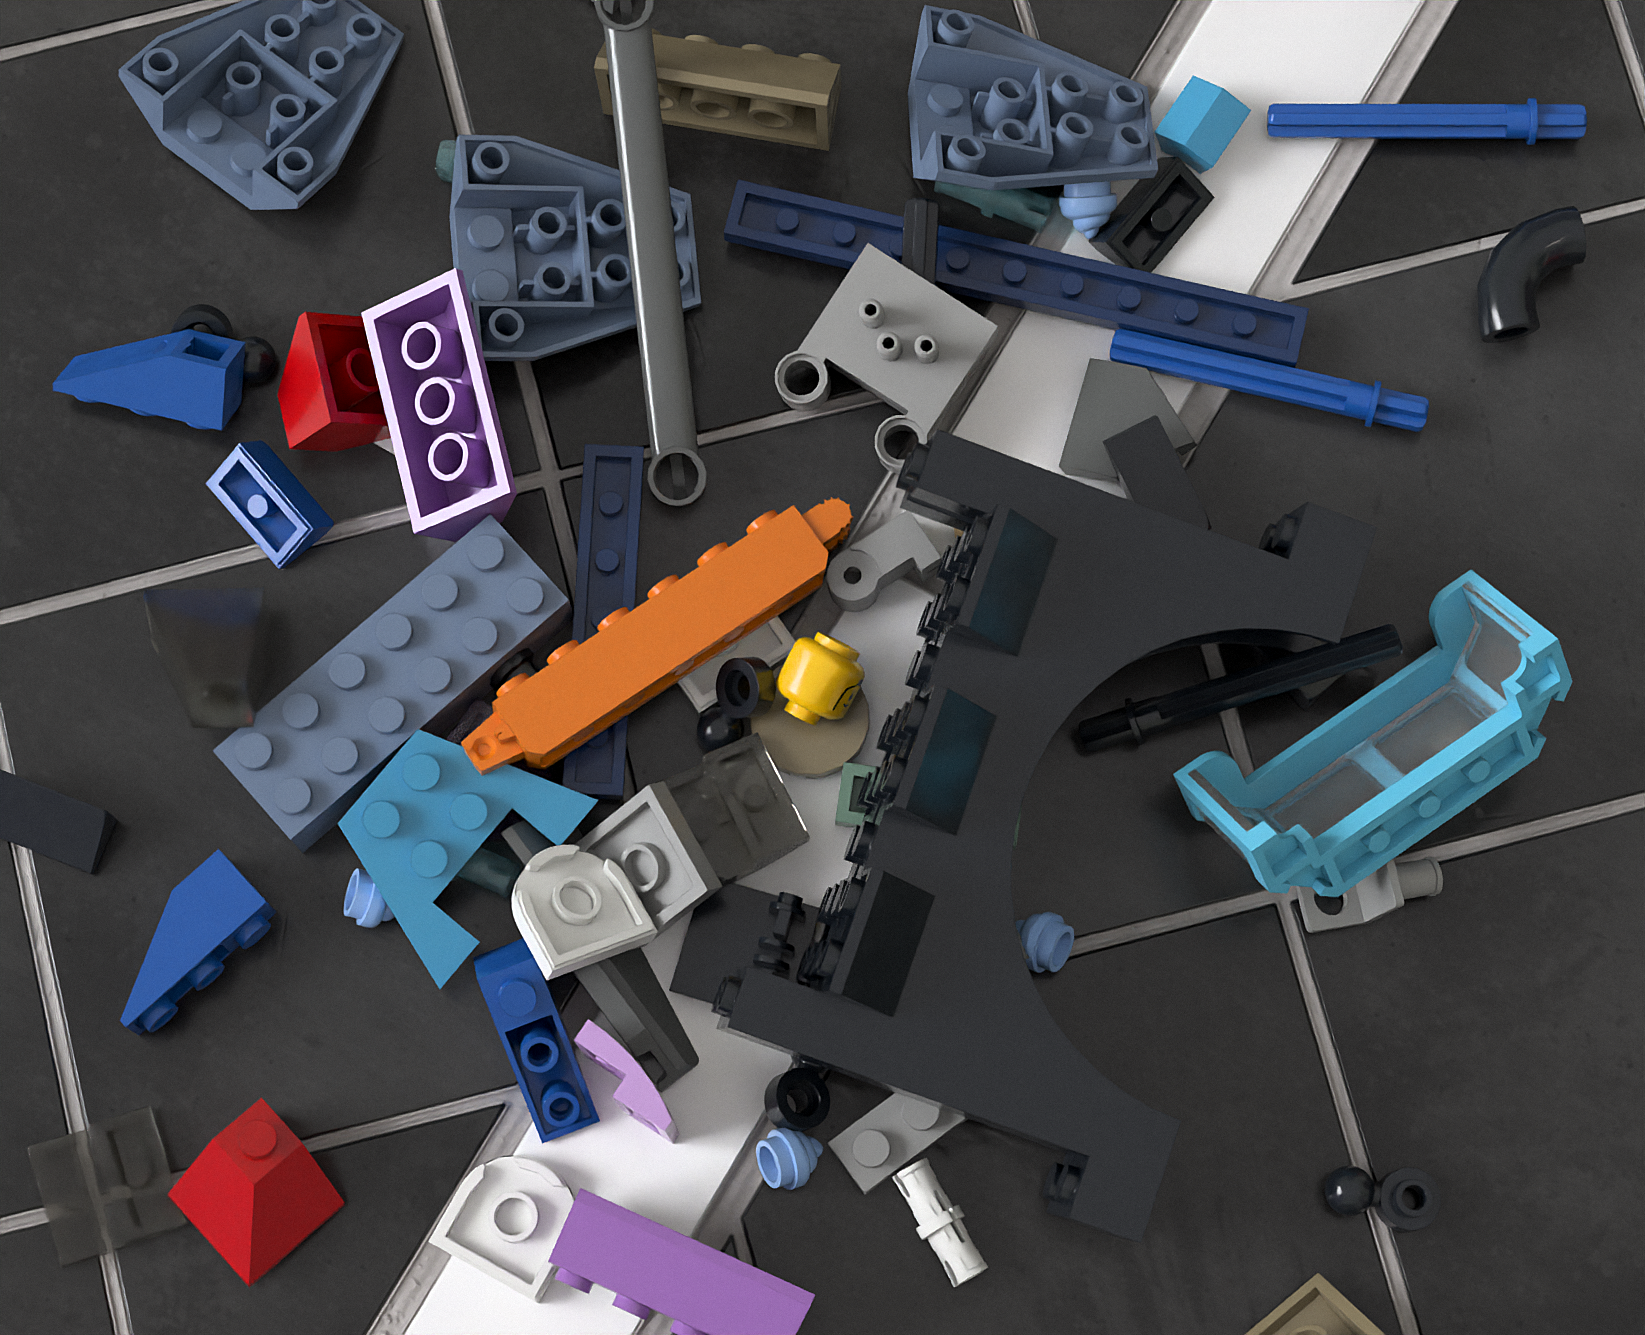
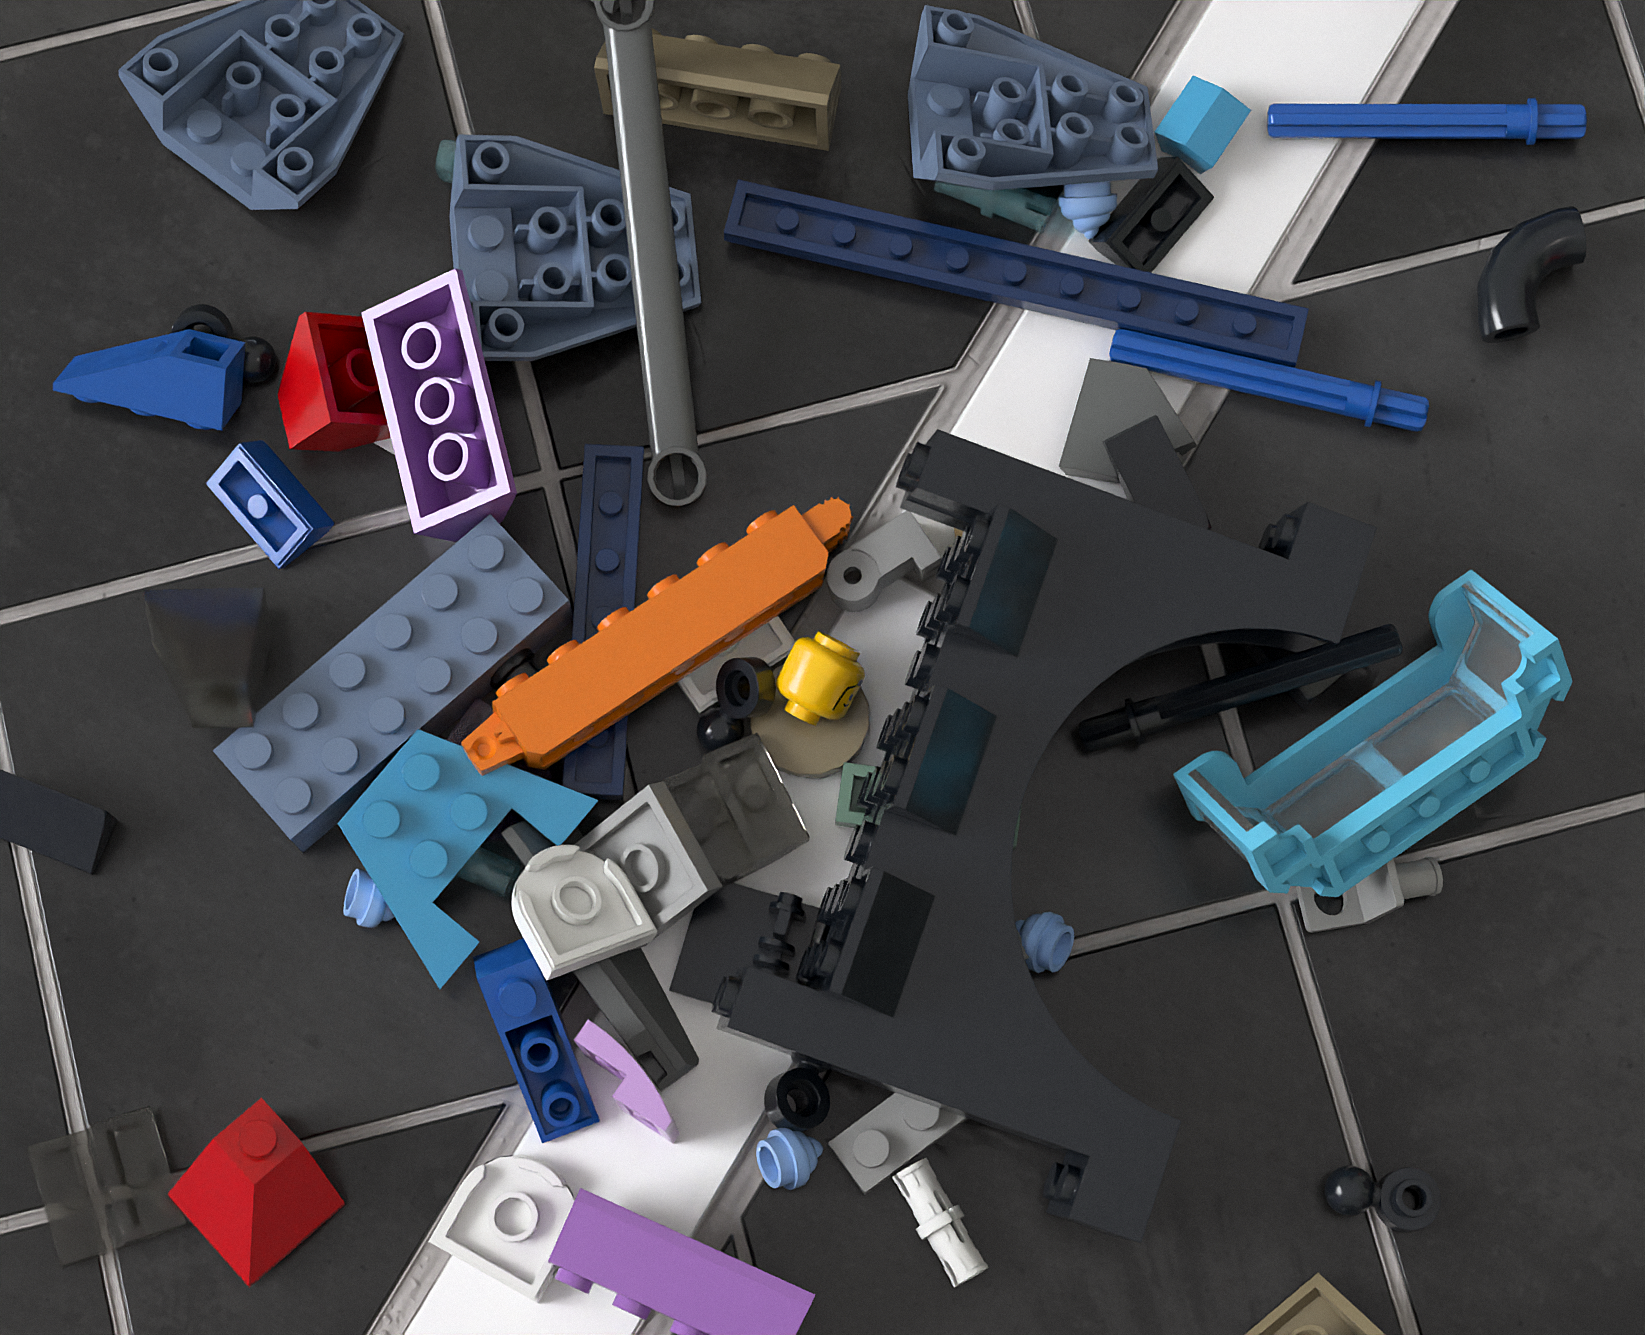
blue slope [120,849,277,1035] -> none
light grey piece [775,198,998,475] -> none

